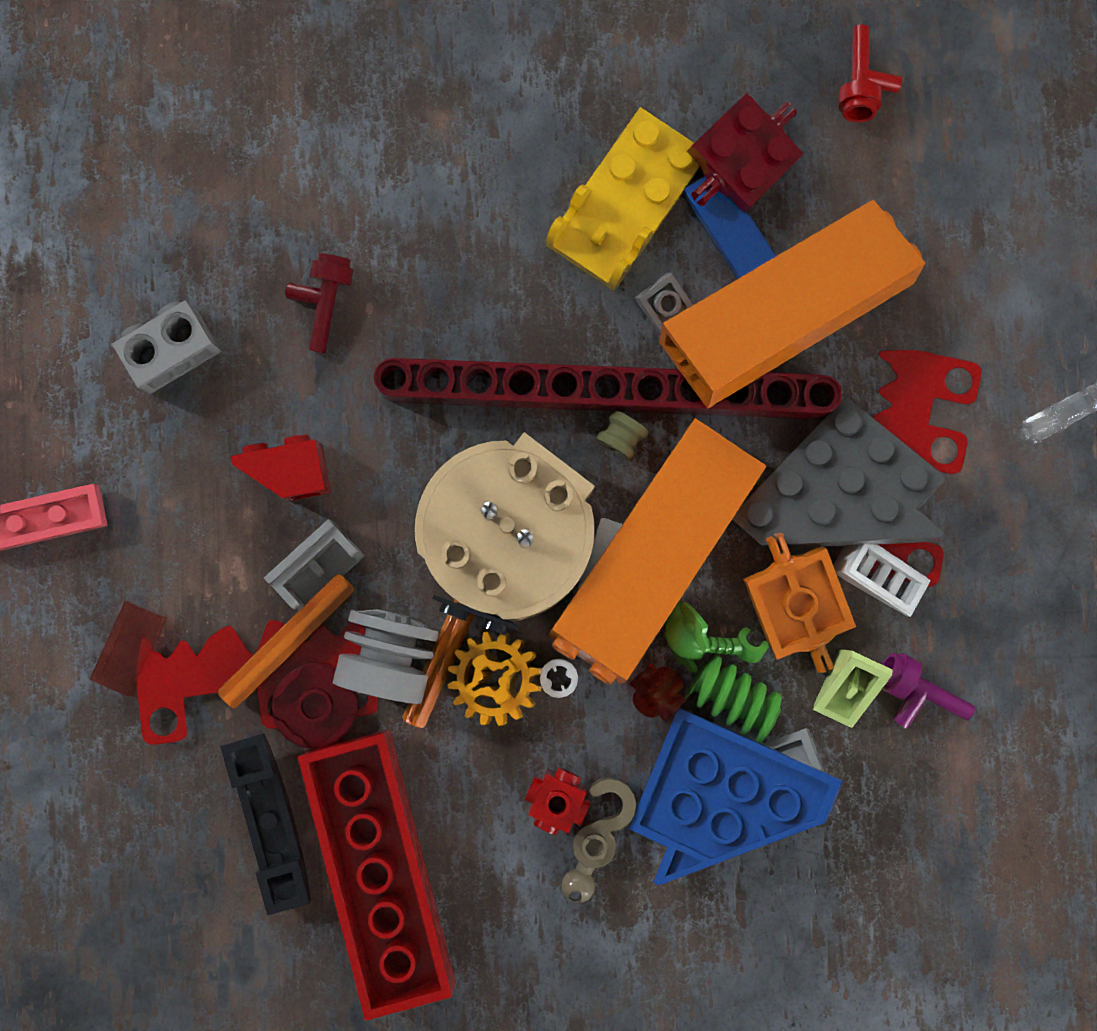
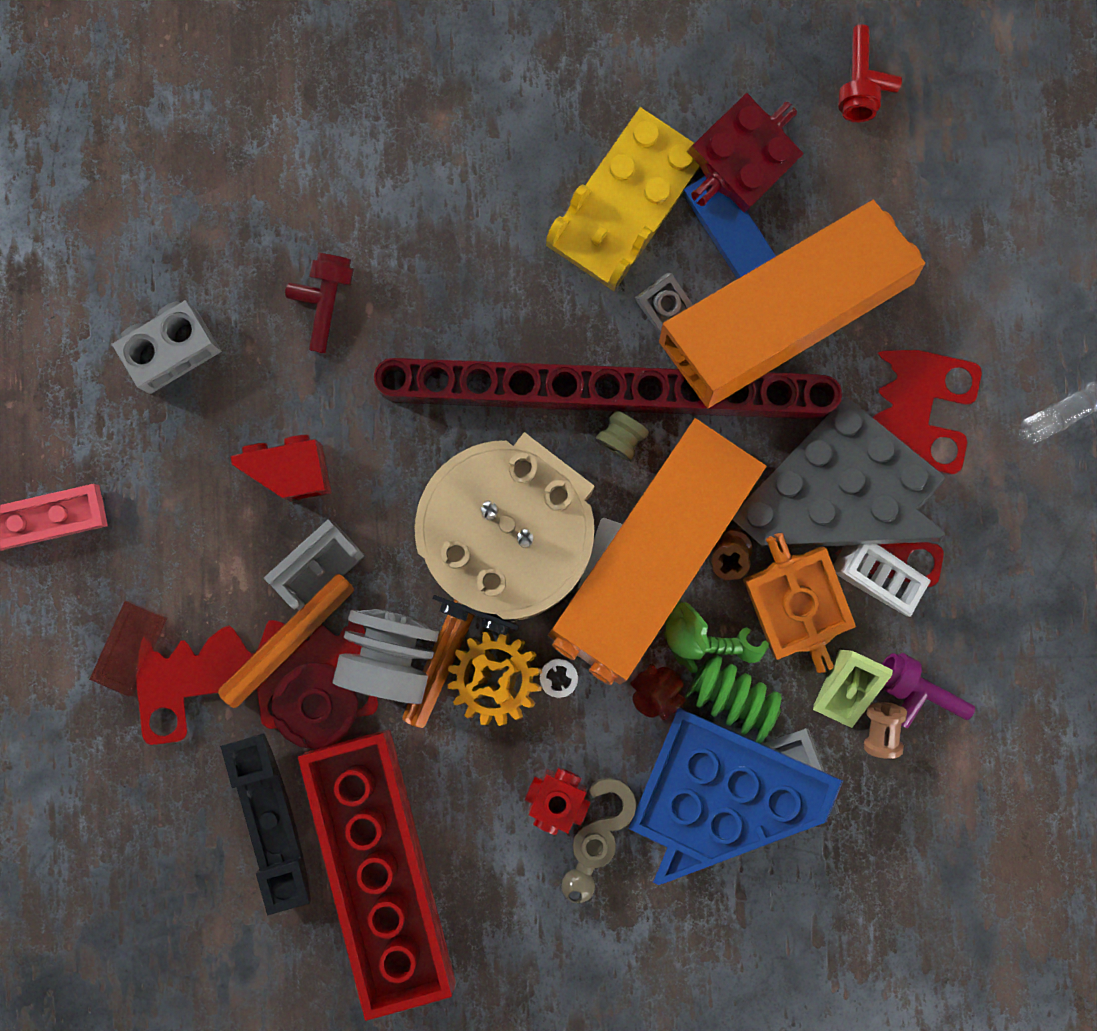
none -> reddish brown bush [711,528,753,580]
none -> nougat bush [864,702,907,759]

